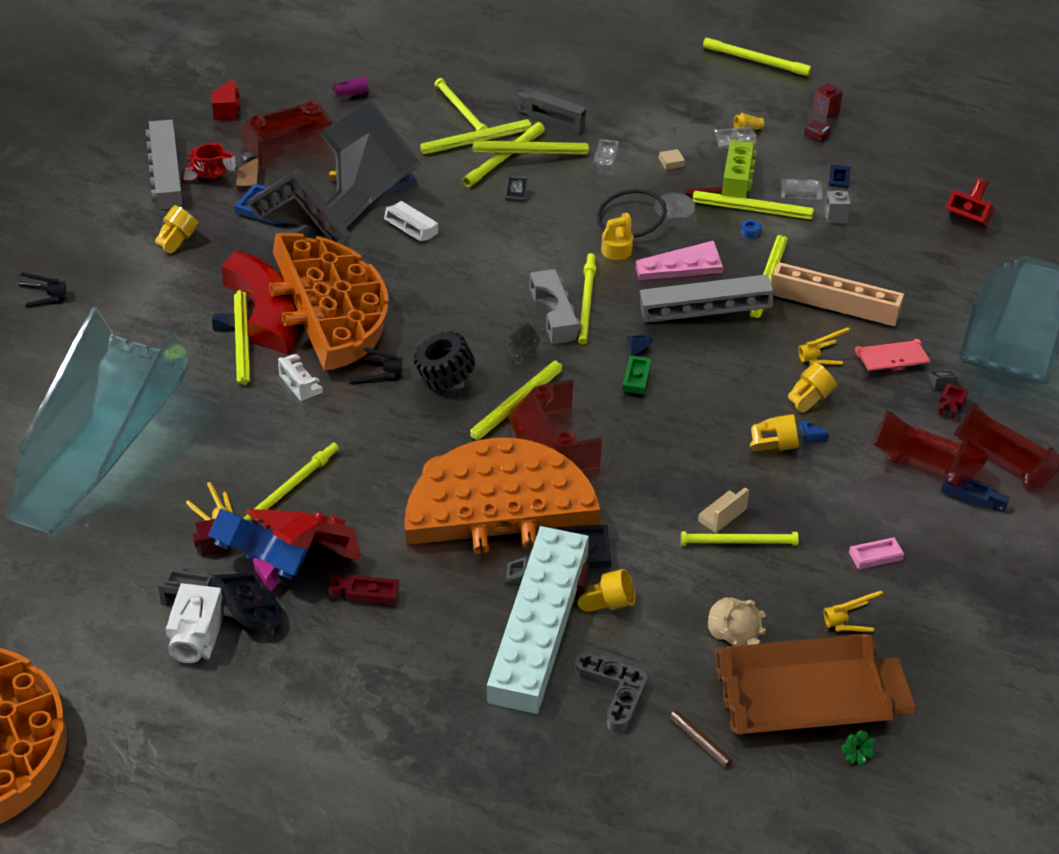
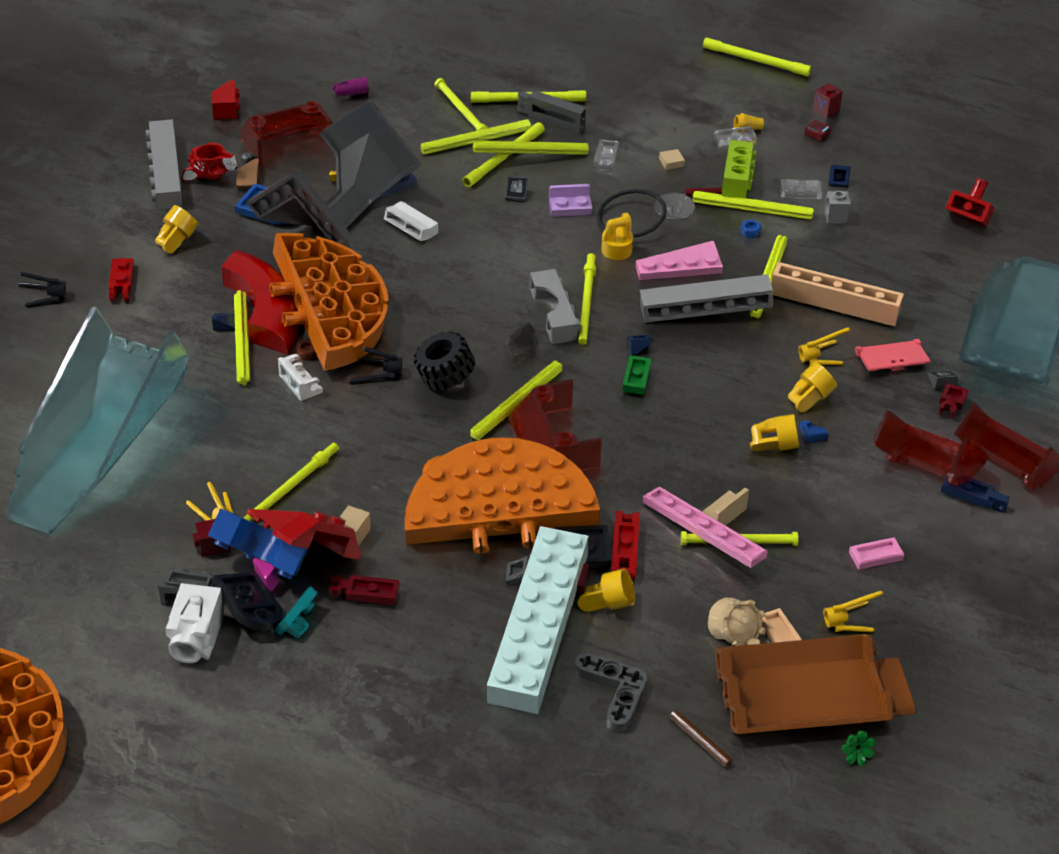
none -> red hinge [109,258,134,301]
none -> teal hinge [274,586,318,639]
none -> copper tile [296,340,317,361]
none -> tan brick [340,505,371,546]
none -> neon yellow piece [471,90,586,103]
none -> lavender bracket [549,184,592,217]
none -> red plate [611,510,640,580]
none -> bright pink tile [643,486,768,568]
none -> light nougat tile [762,608,802,642]

